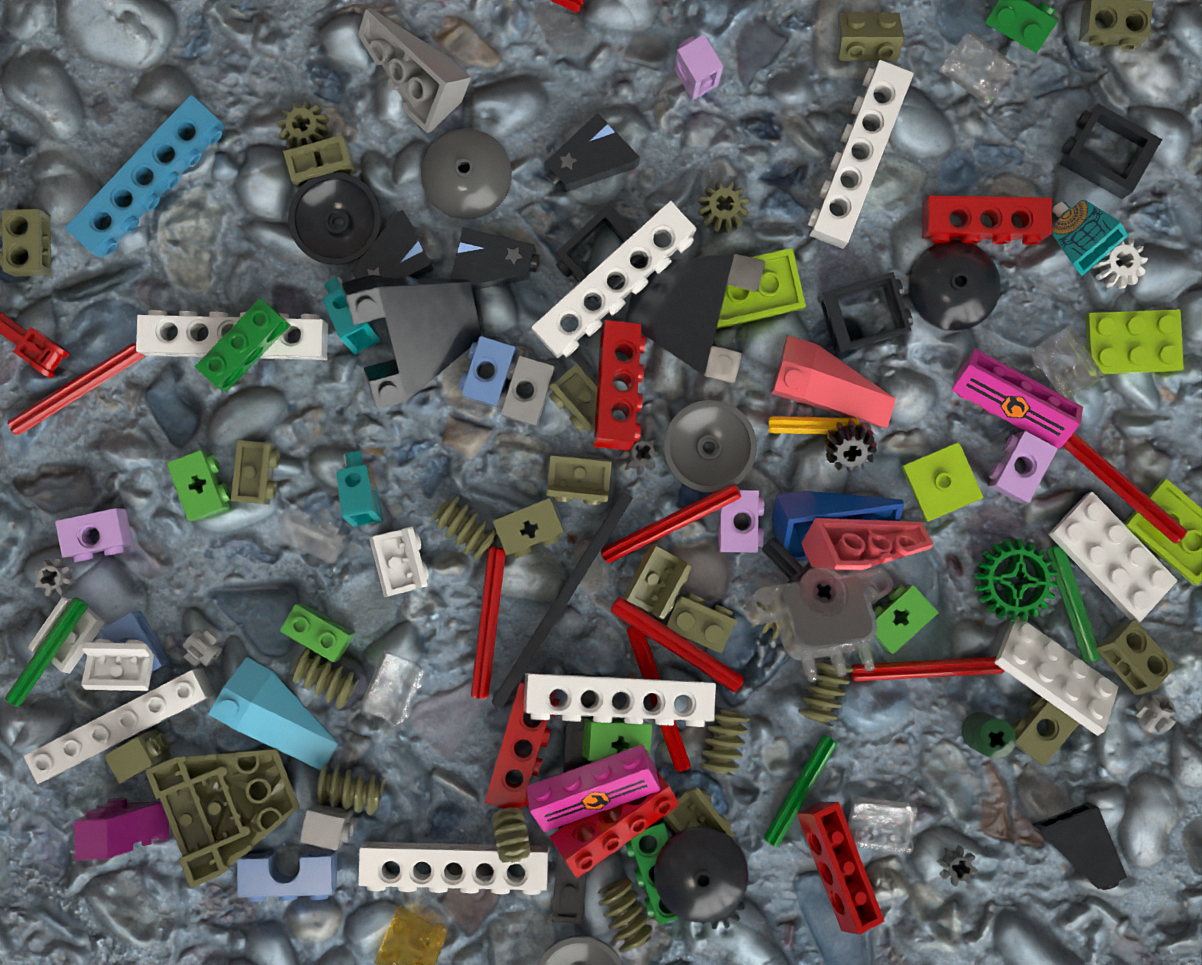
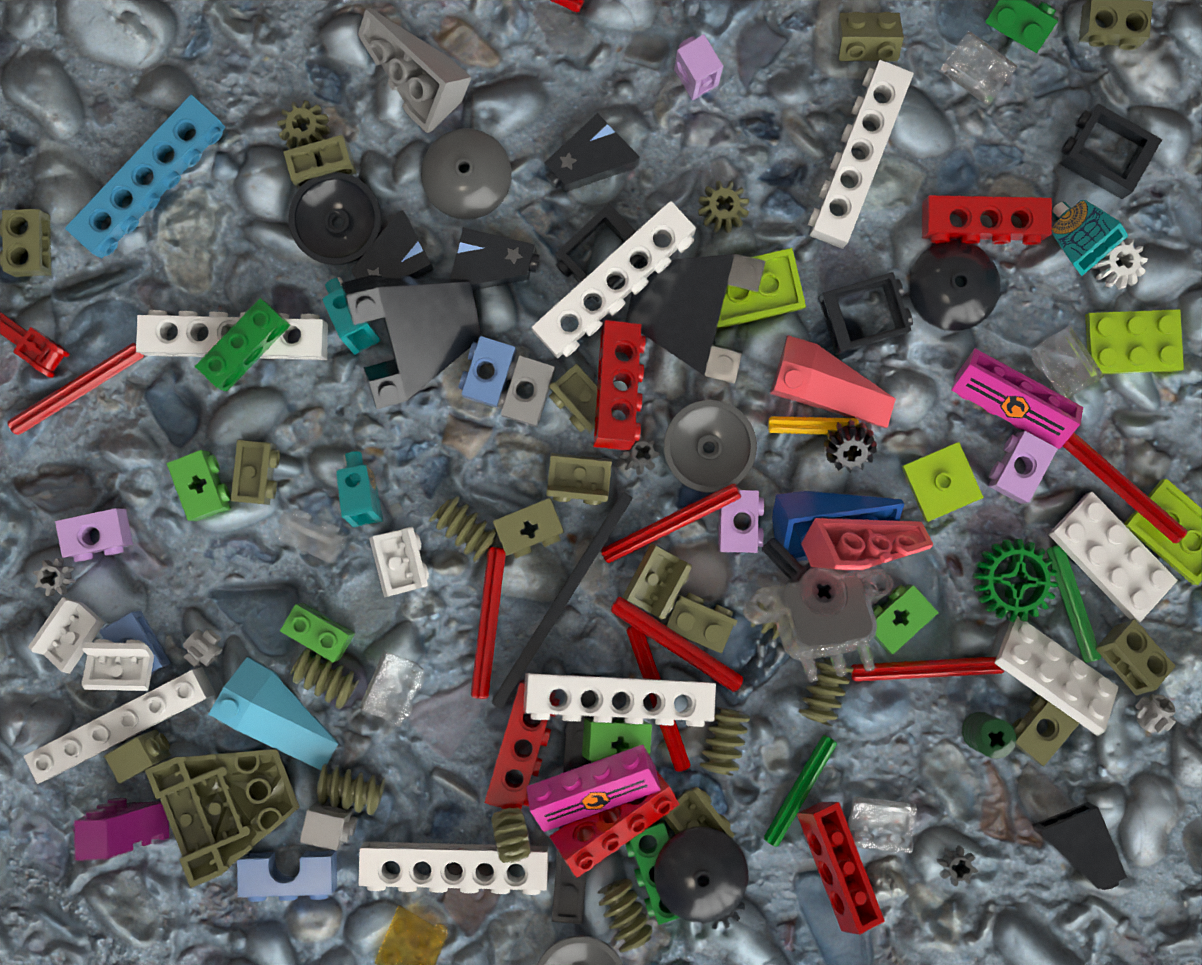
green axle [5,597,88,707] -> none

